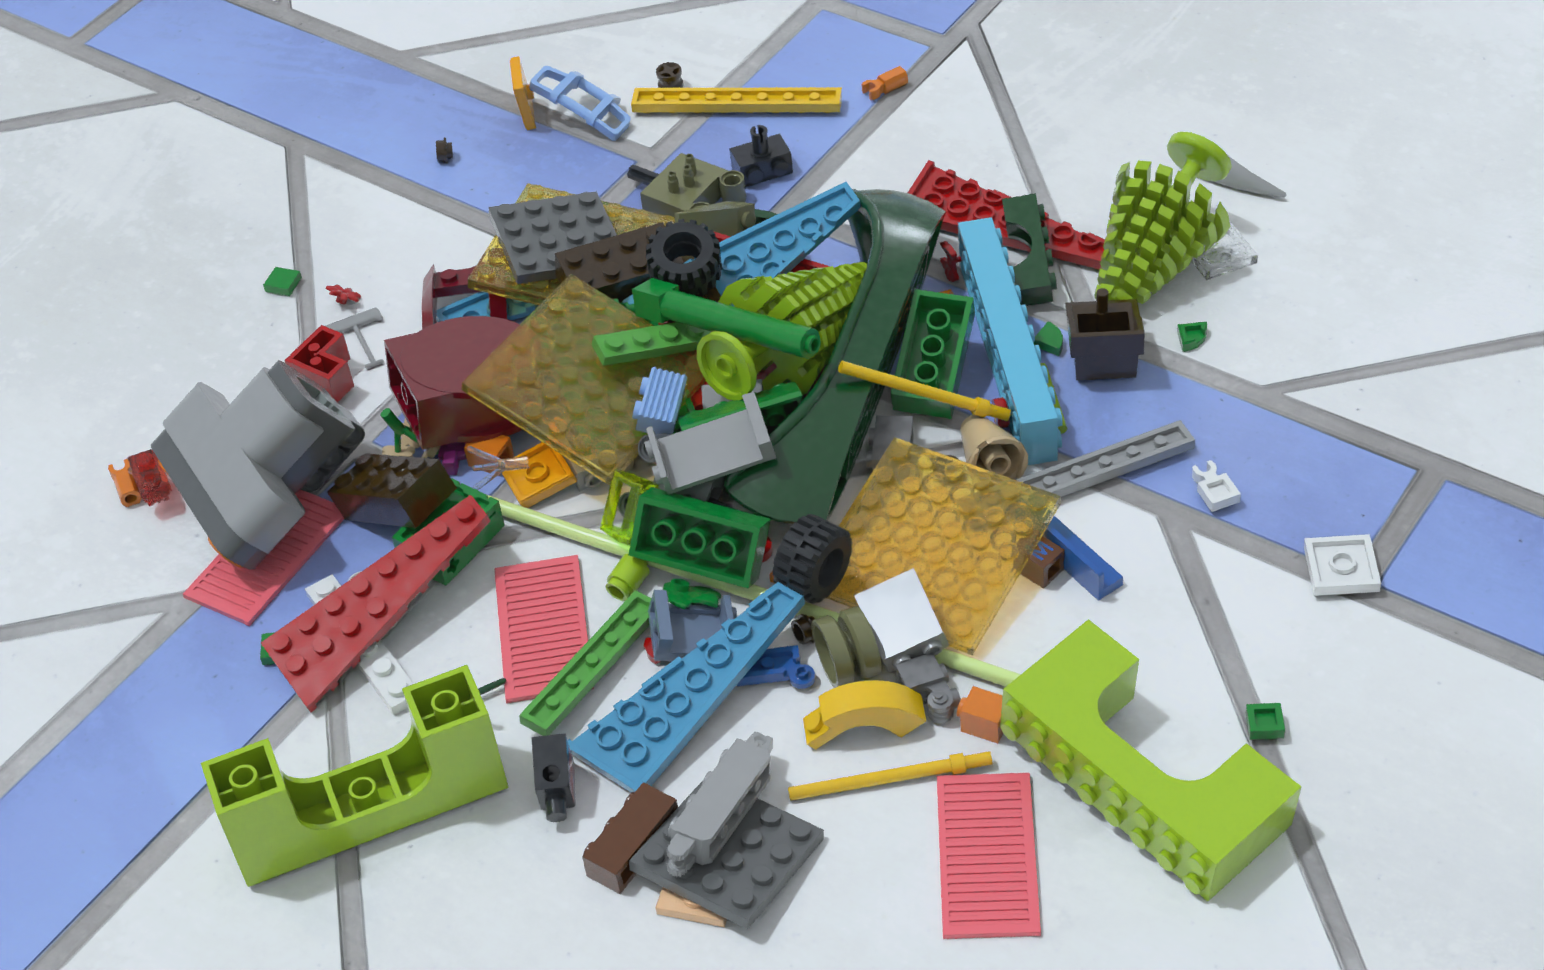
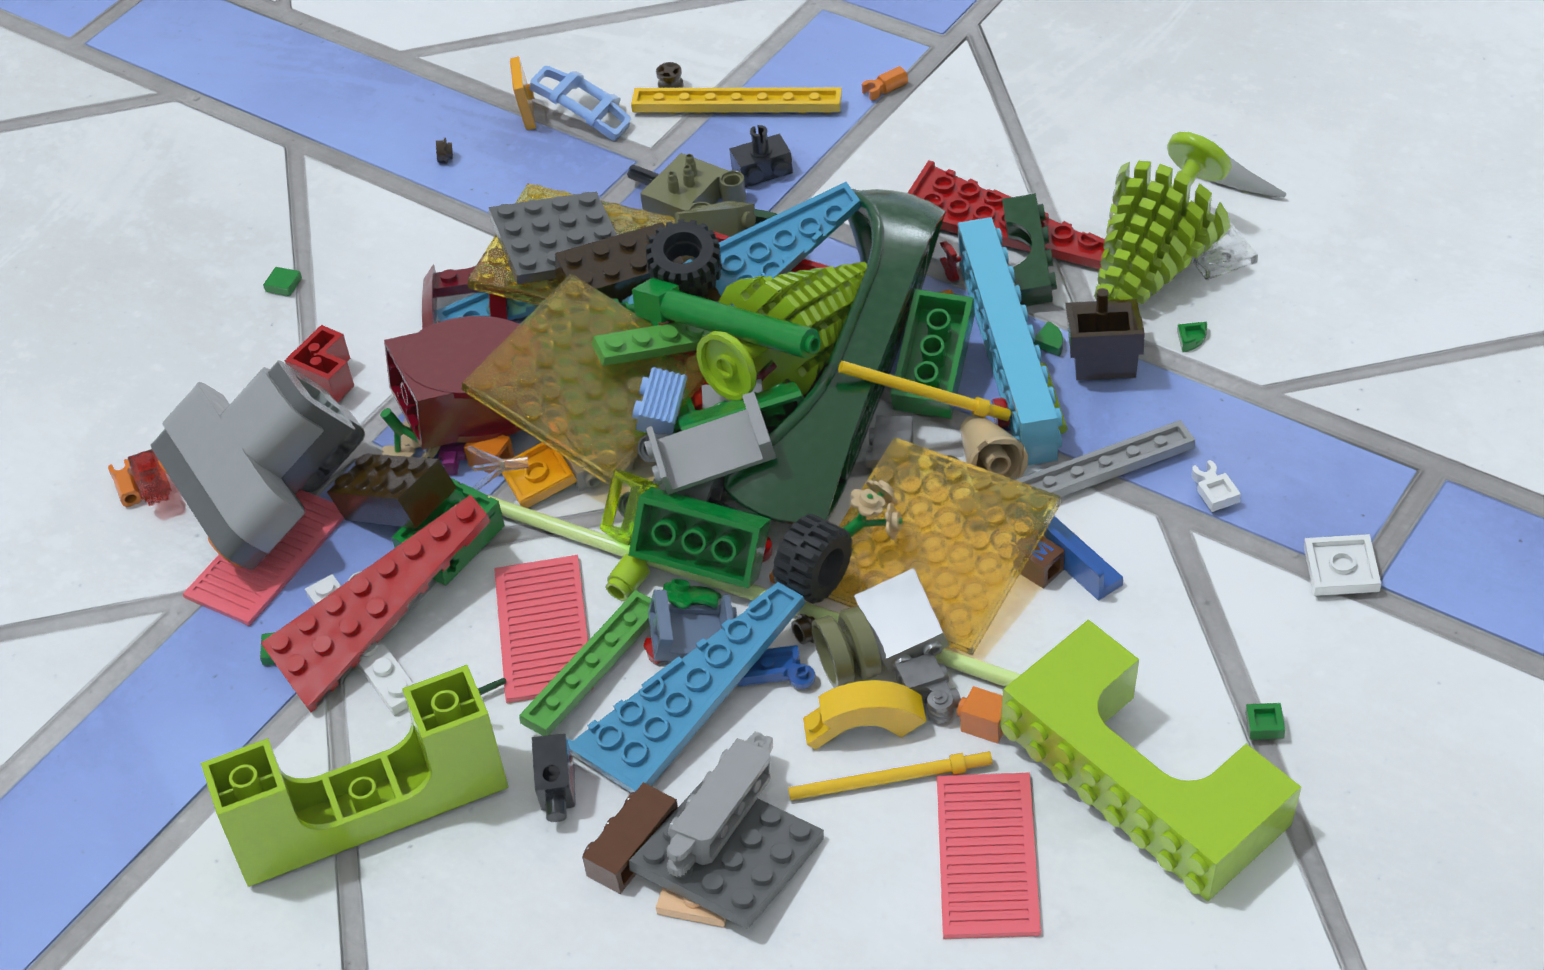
red plant [325,284,361,304] -> none
light grey piece [326,307,384,370] -> none
none -> tan plant [843,480,903,540]

